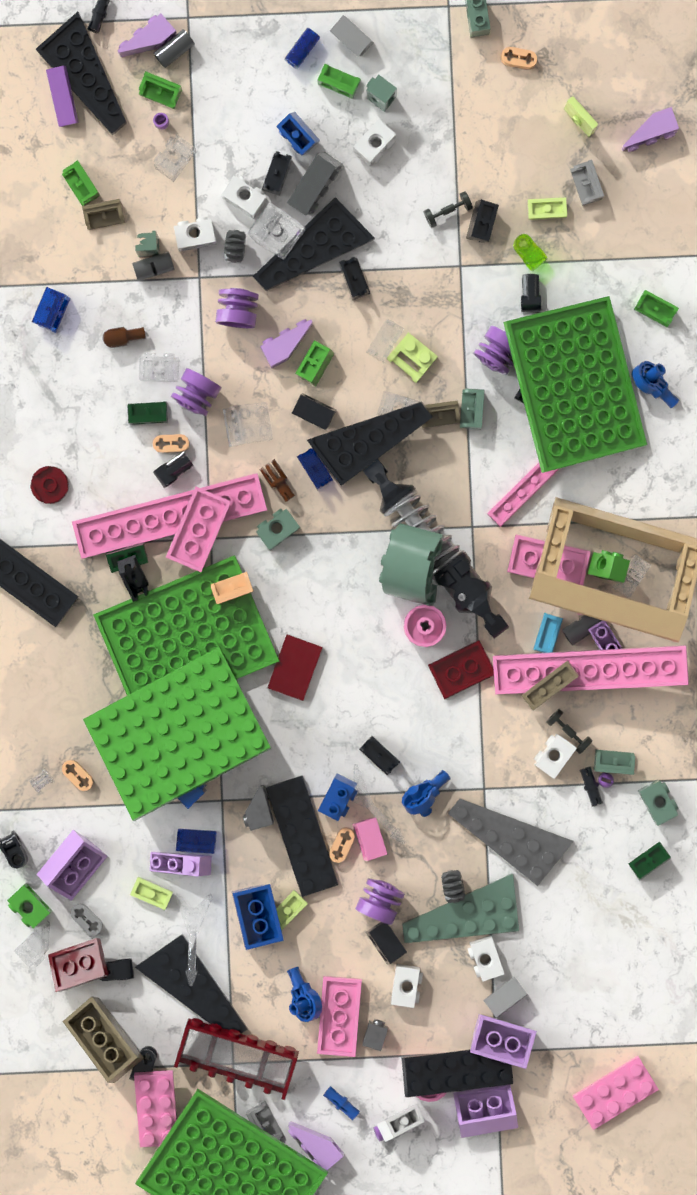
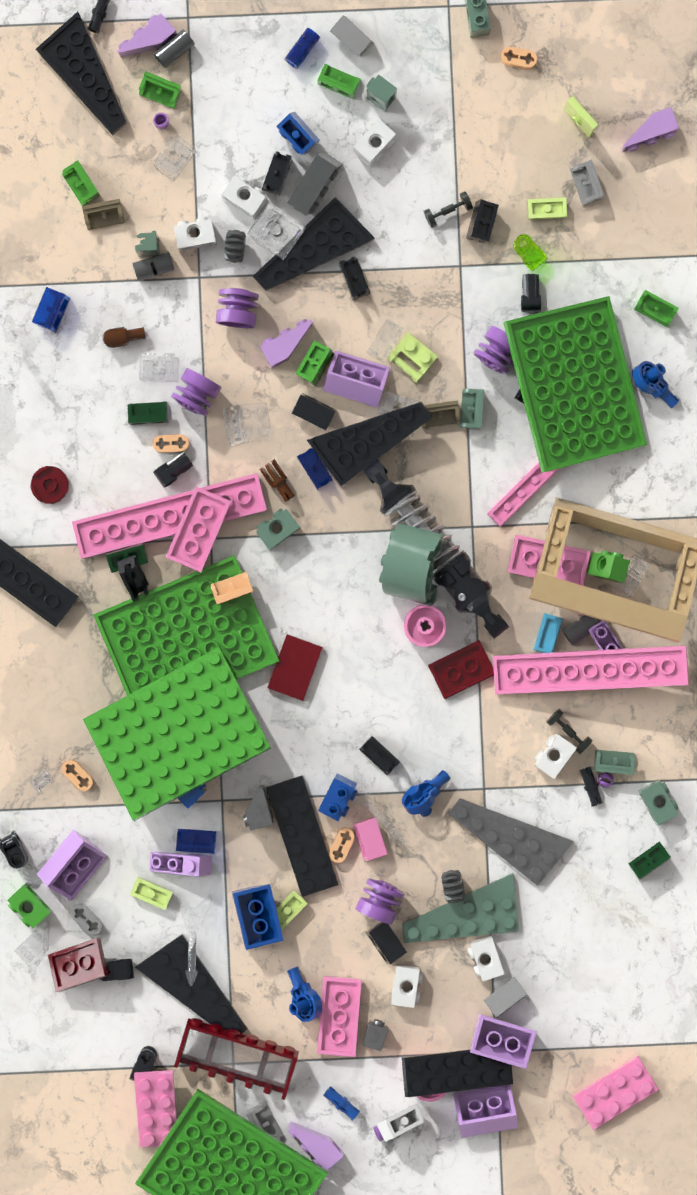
medium lavender tile [46,65,79,127] -> none
dark tan brick [62,997,144,1083] -> none
dark tan plate [521,660,580,711] -> none
none -> lavender slope [323,351,390,407]

